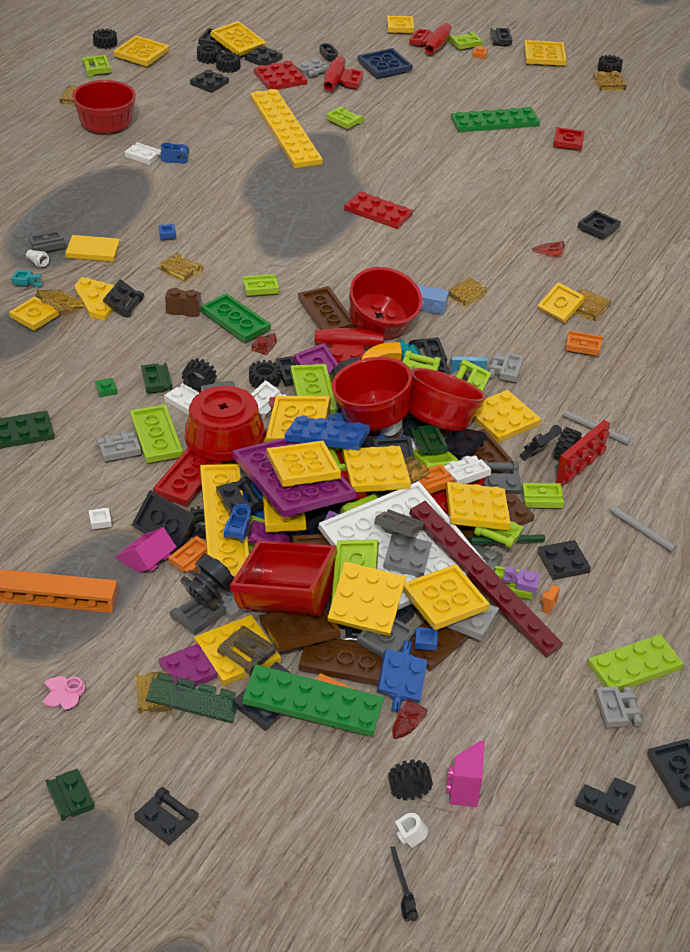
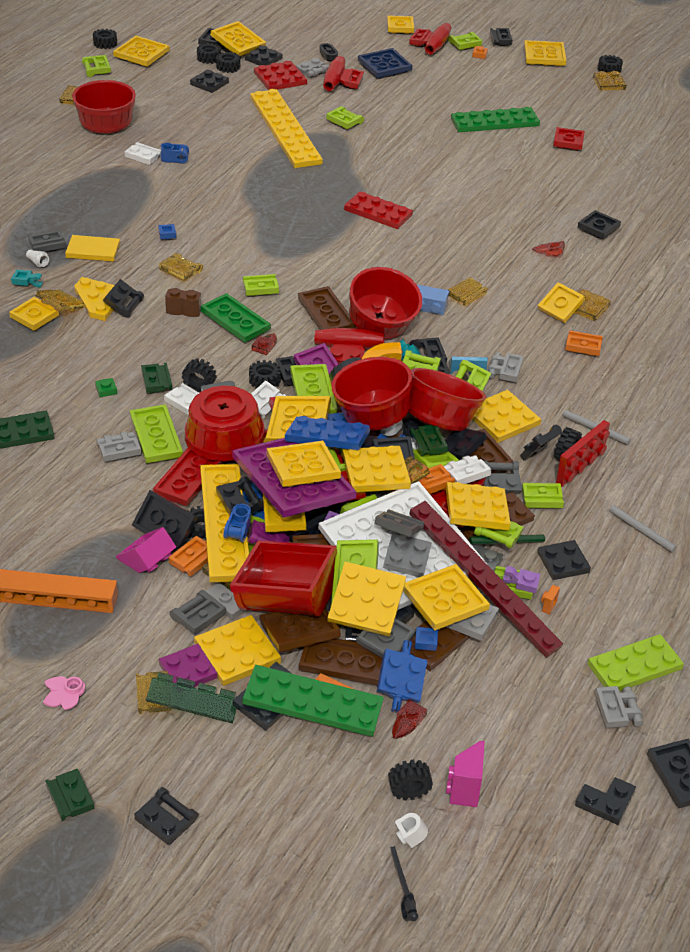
white plate [89,508,112,530] -> none
black wheel [180,553,234,609] -> none
clear smoke plate [217,625,276,676] -> none

